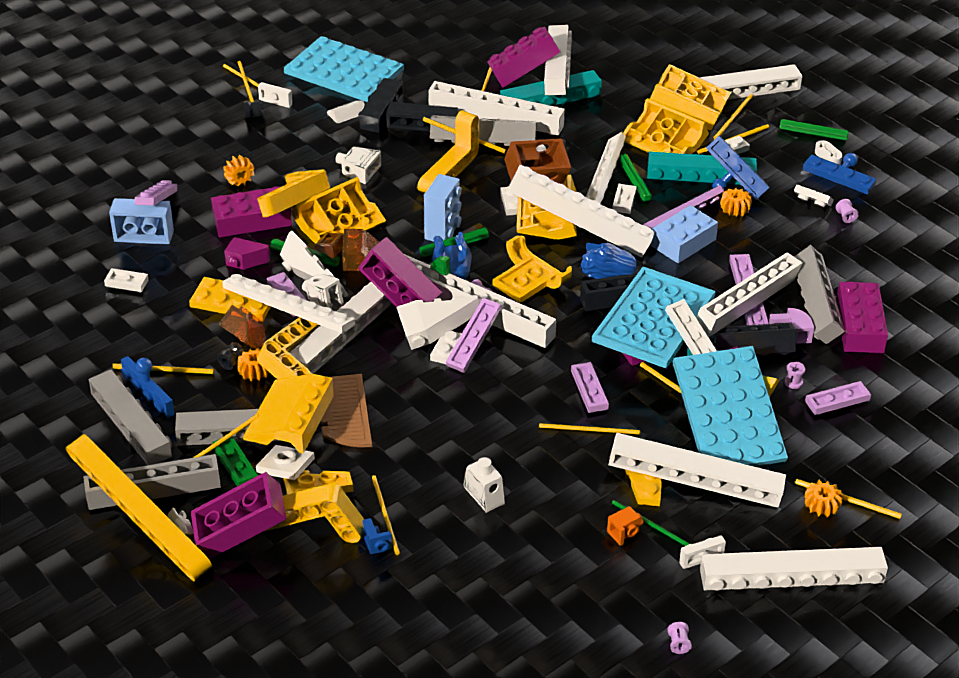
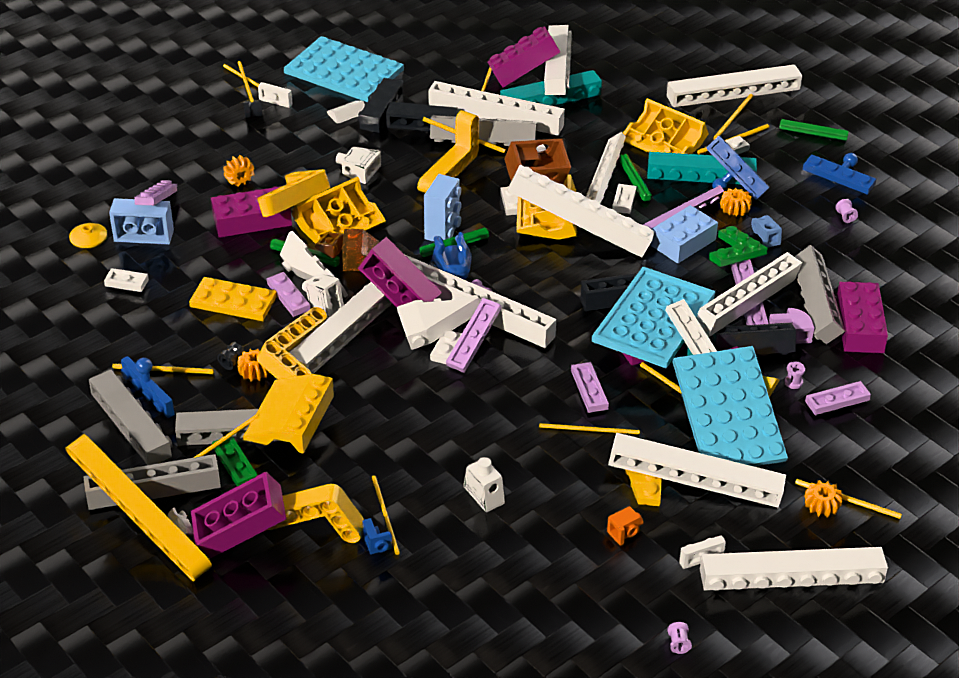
clear orange slope [218,305,266,350] -> none
white plate [223,274,355,333] -> none
magenta slope [224,237,270,269] -> none
white piece [256,445,315,480] -> none
yellow wing [283,470,353,495] -> none
medium nougat piece [321,374,372,447] -> none
green tile [430,256,450,276] -> none
yellow piece [493,236,572,303] -> none
blue hair [581,243,636,279] -> none
green piece [612,500,689,546] -> none
yellow piece [650,64,731,131] -> none
white plate [794,185,833,207] -> none
white beam [815,141,842,165] -> none
none -> yellow dish [69,223,107,248]
none -> green plate [709,226,767,267]
none -> medium blue leg [751,215,782,248]

